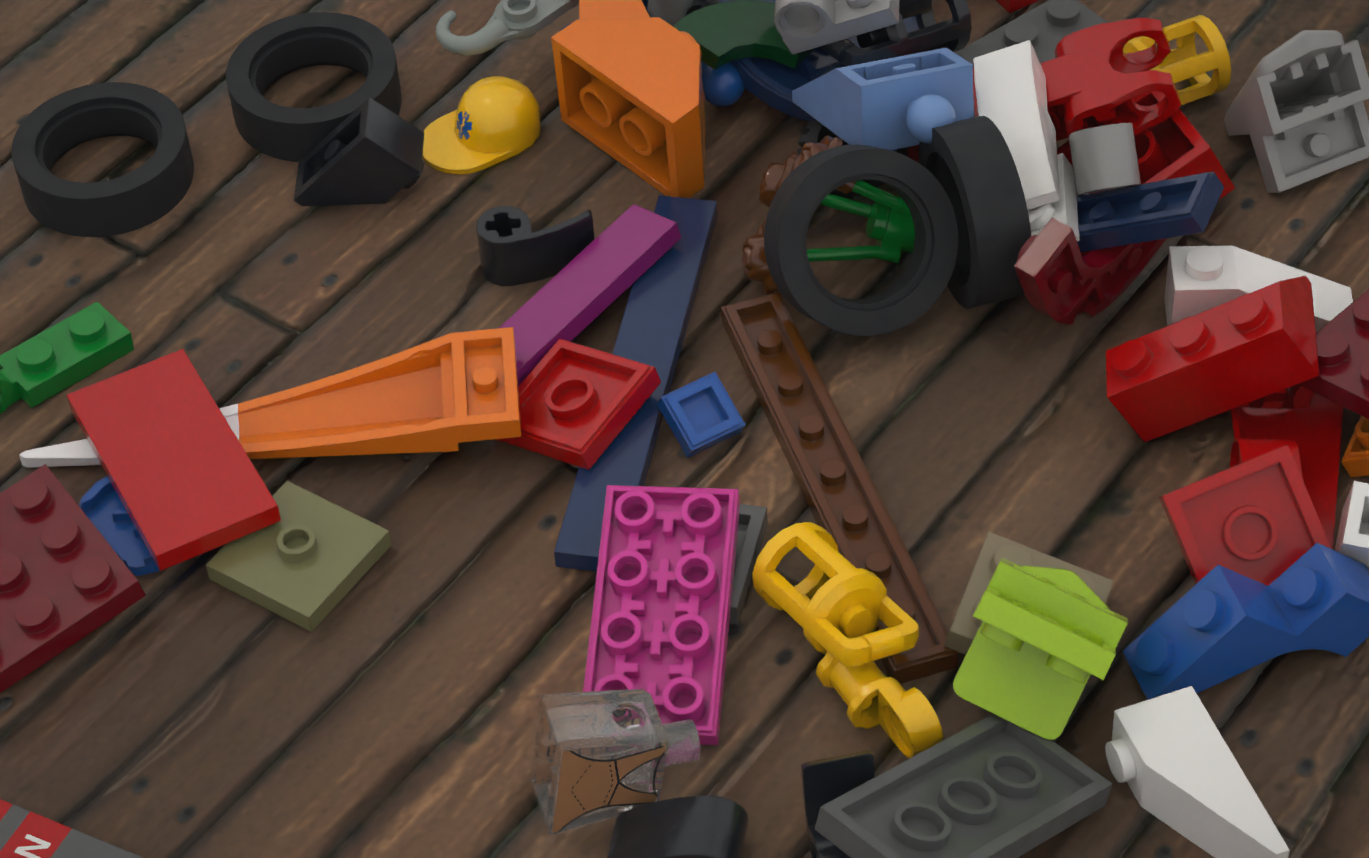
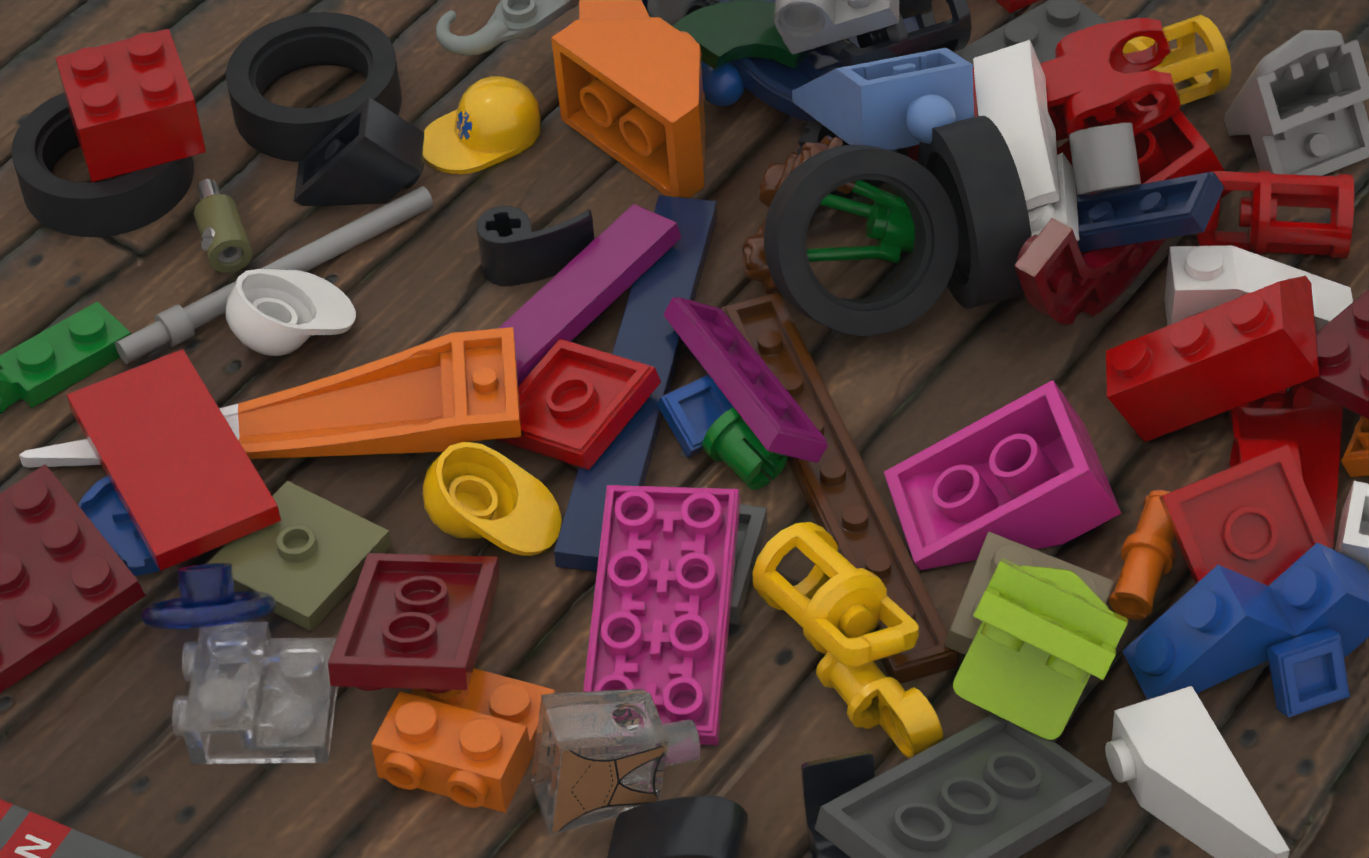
none -> red brick [55,29,206,182]
none -> light grey bar [115,186,433,364]
none -> clear blue piece [141,563,276,629]
none -> clear plate [172,621,338,764]
none -> olive piece [194,179,253,273]
none -> white cap [226,269,356,356]
none -> dark red plate [328,553,500,693]
none -> orange plate [371,668,556,813]
none -> yellow cap [422,442,562,556]
none -> magenta tile [663,297,829,463]
none -> green bush [702,407,787,490]
none -> dark pink slope [884,380,1122,570]
none -> orange pin [1109,490,1176,620]
none -> red piece [1197,170,1354,259]
none -> blue tile [1267,627,1350,718]

